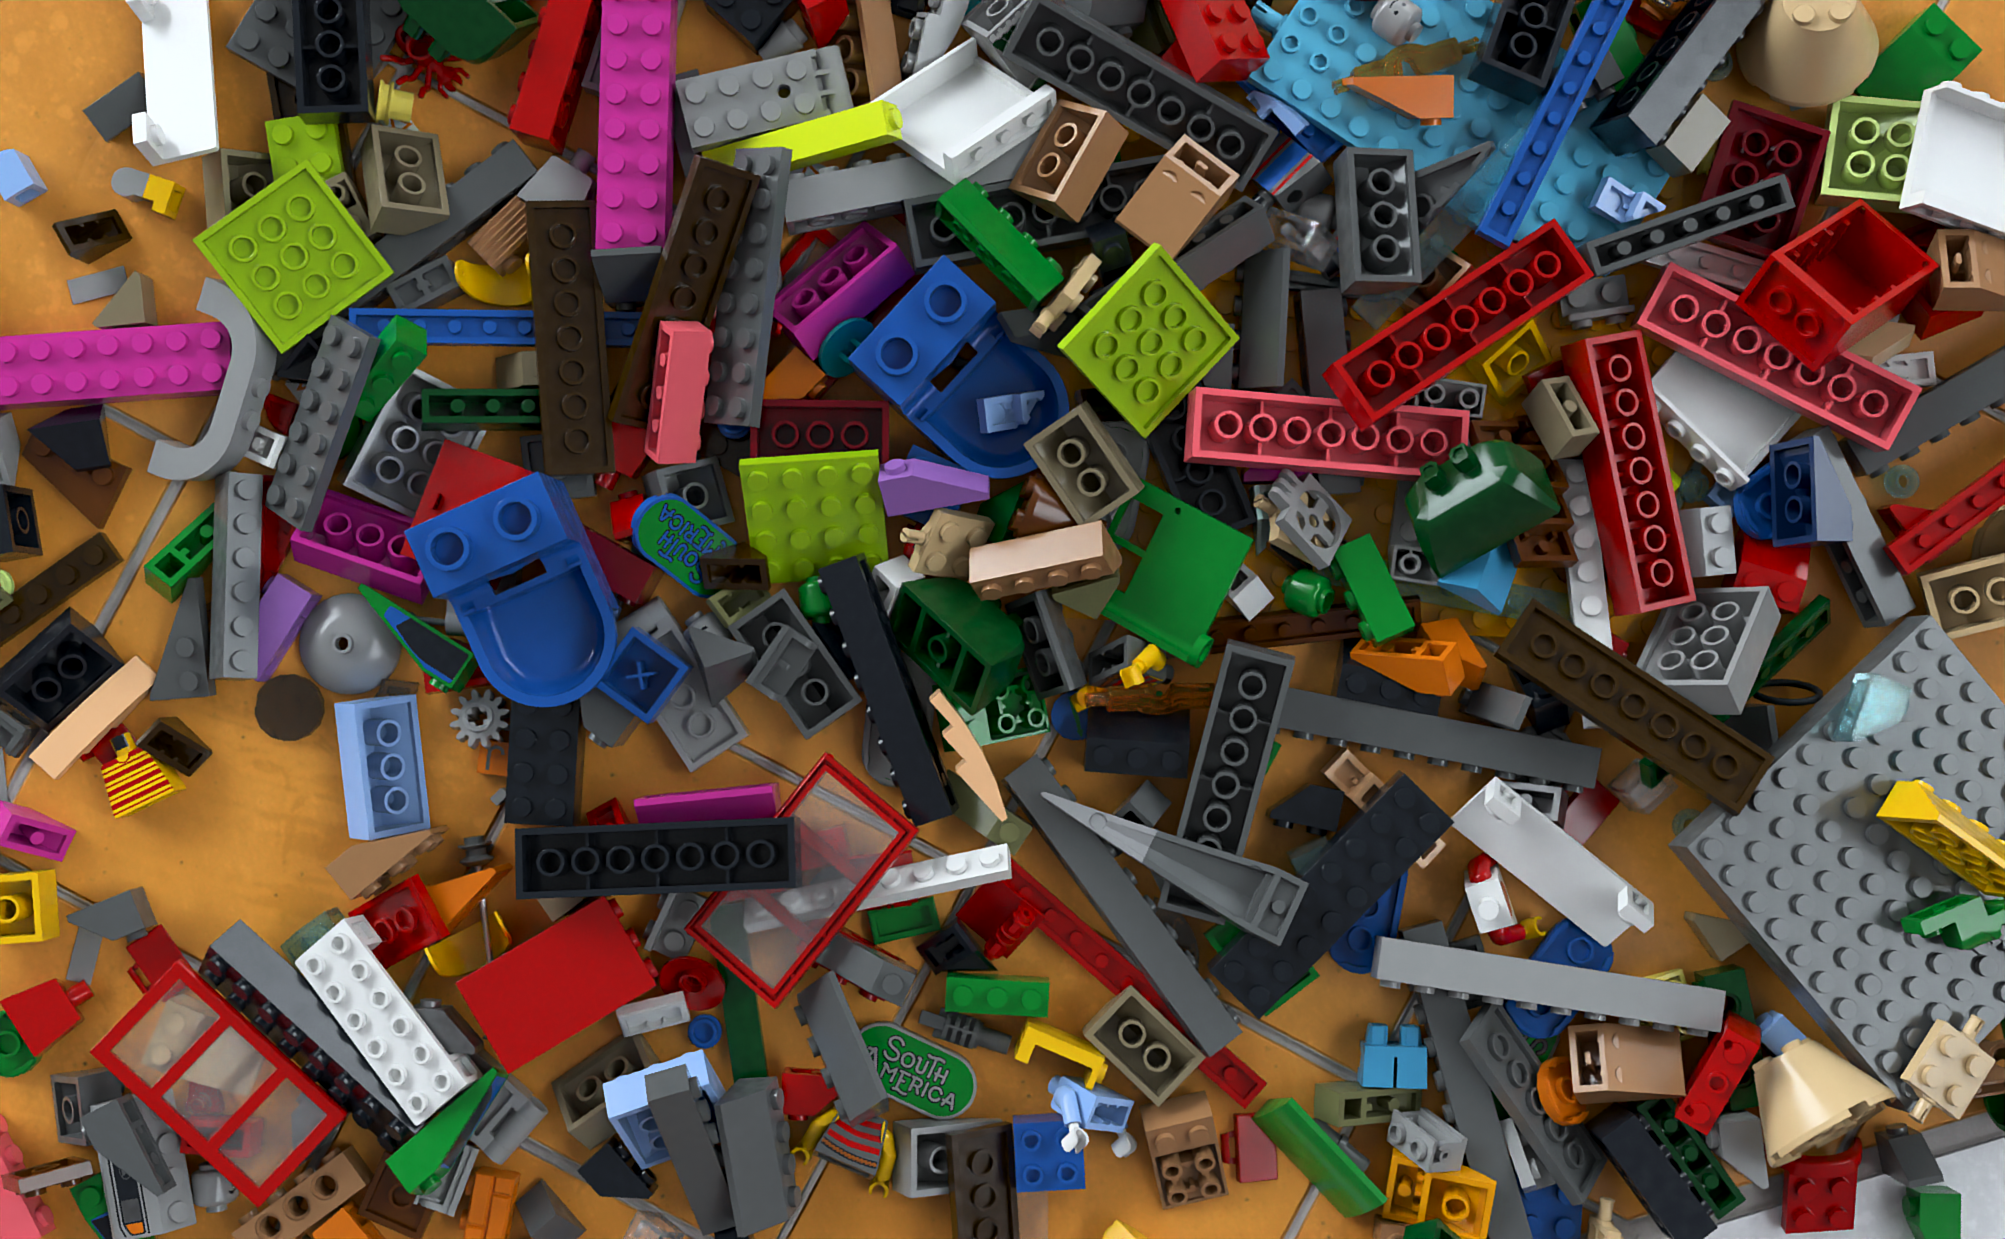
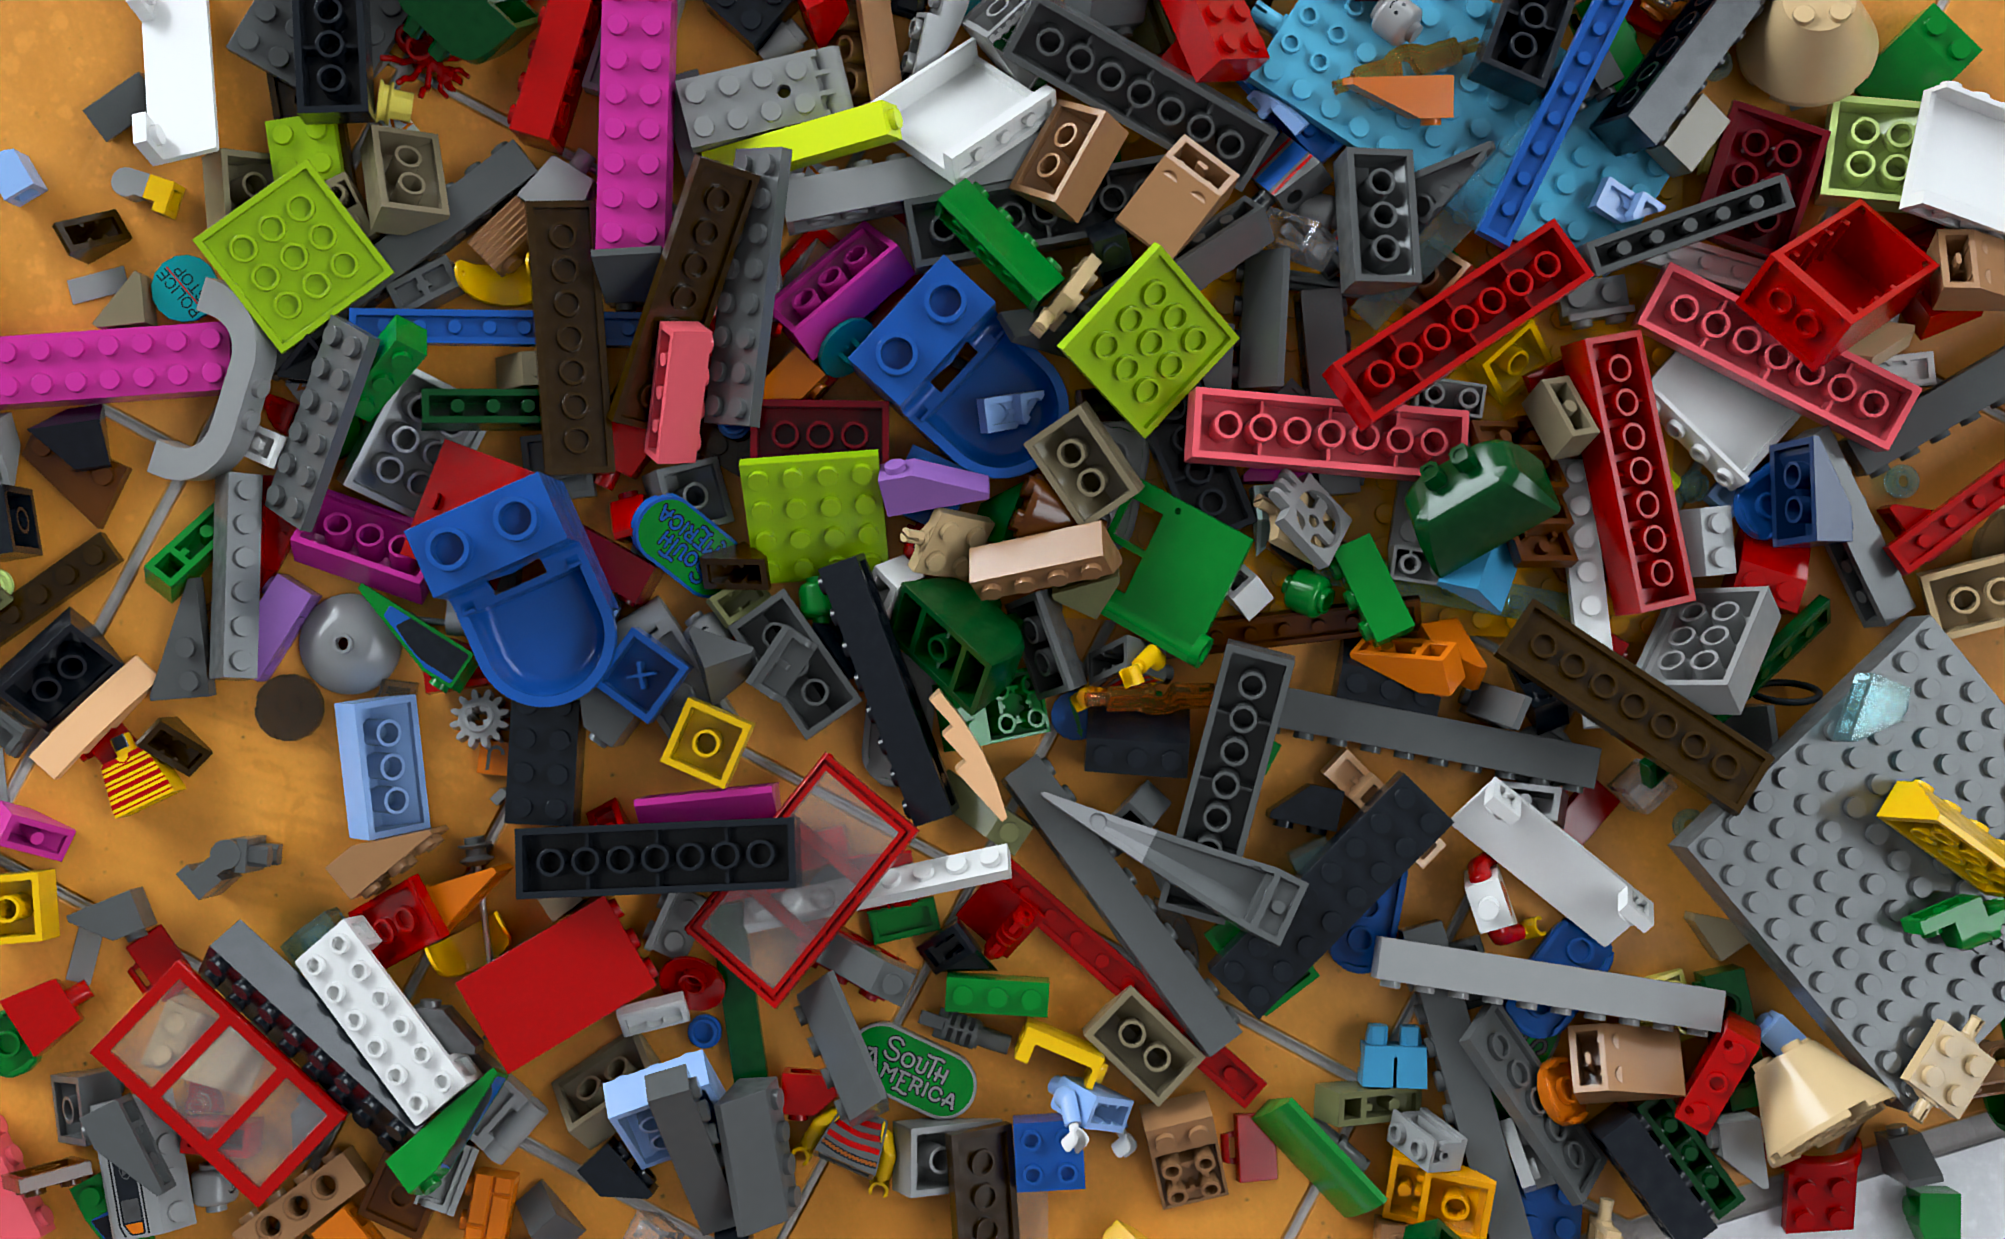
none -> teal piece [151,255,218,323]
none -> dark grey hips [176,835,283,900]
none -> yellow brick [660,696,756,789]

